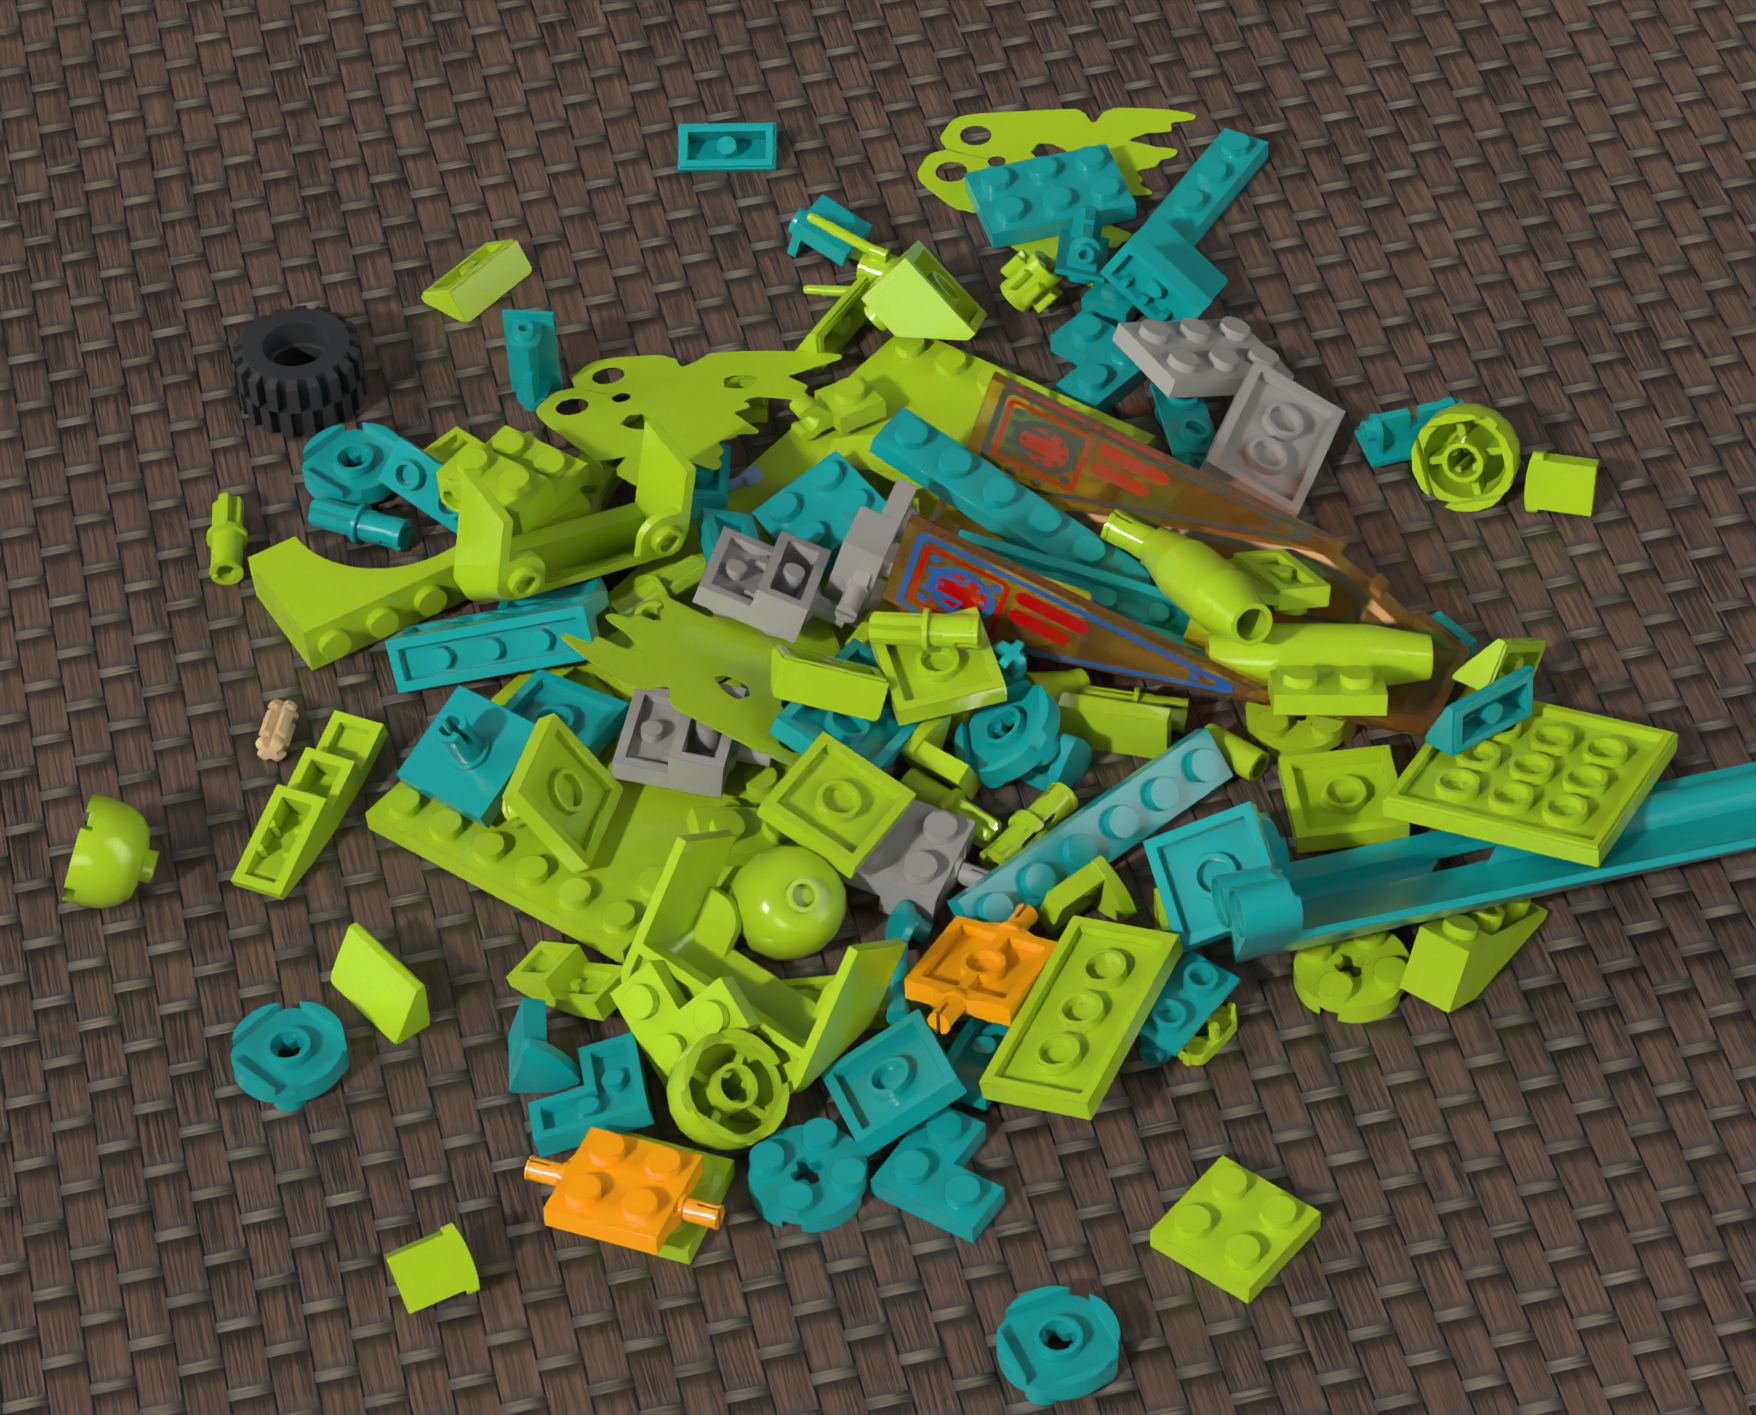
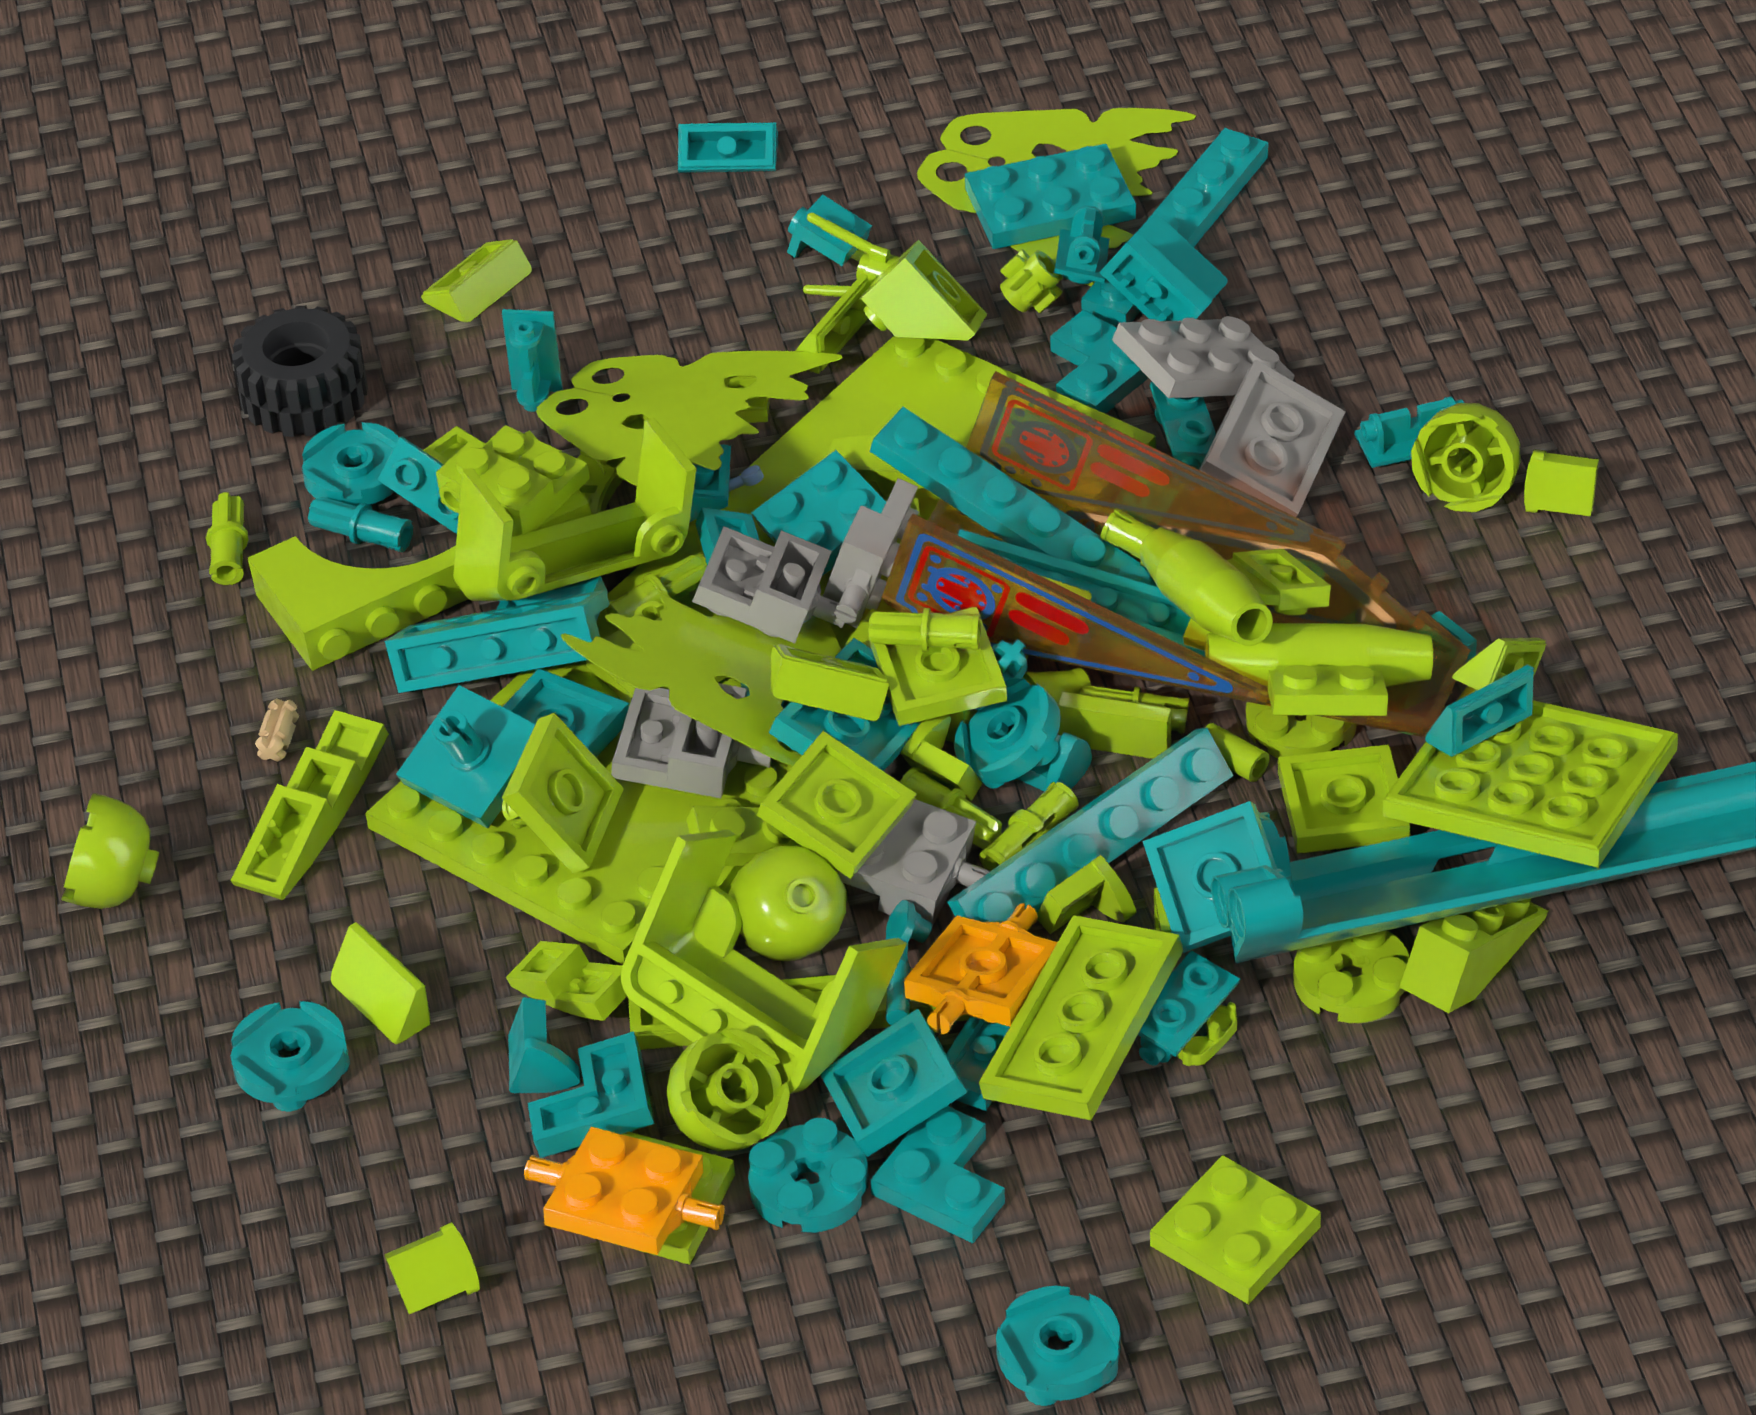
lime plate [609,960,762,1090] -> none
lime plate [789,373,886,440] -> none

